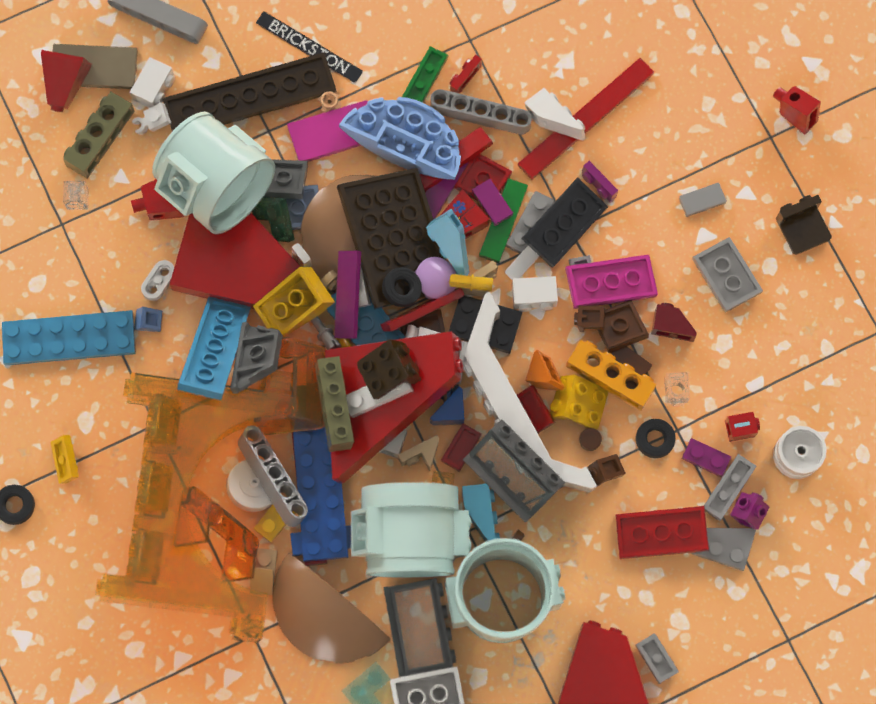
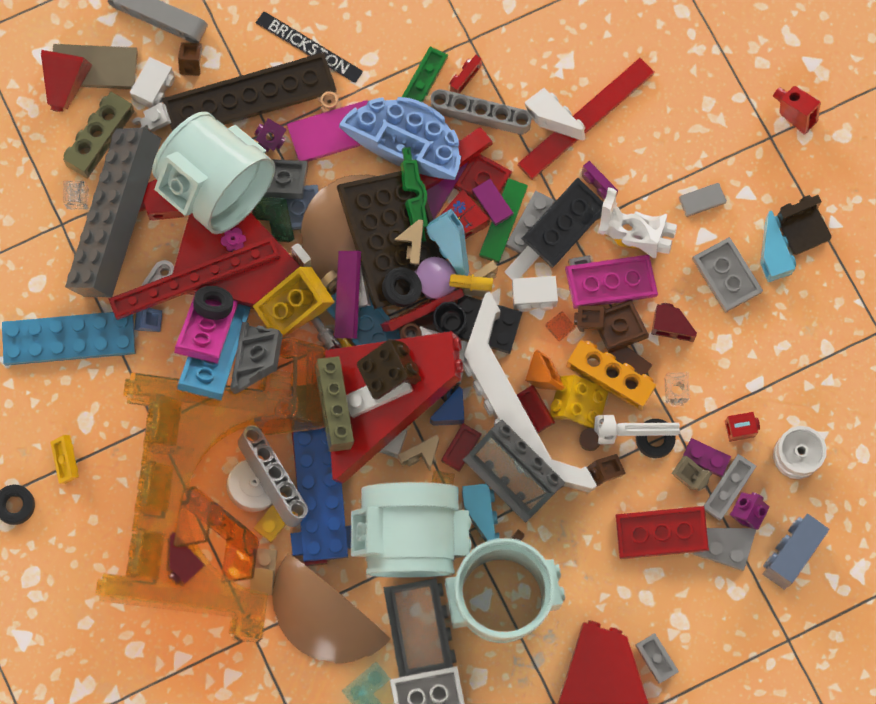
none -> dark grey brick [65,127,162,297]
none -> red tile [108,237,280,320]
none -> dark red slope [167,532,205,587]
none -> dark pink tile [174,291,238,364]
none -> reddish brown bracket [178,42,202,76]
none -> black tyre [193,286,233,320]
none -> dark pink plant [221,228,246,252]
none -> magenta brick [254,118,287,152]
none -> tan slope [395,220,423,265]
none -> green piece [400,147,428,242]
none -> reddish brown plate [400,323,422,339]
none -> black hair [433,301,467,336]
none -> clear orange tile [545,311,576,342]
none -> white piece [594,415,680,445]
none -> white hips [598,187,677,258]
none -> dark tan bracket [671,456,712,491]
none -> medium azure slope [760,210,796,283]
none -> sand blue brick [763,513,830,590]

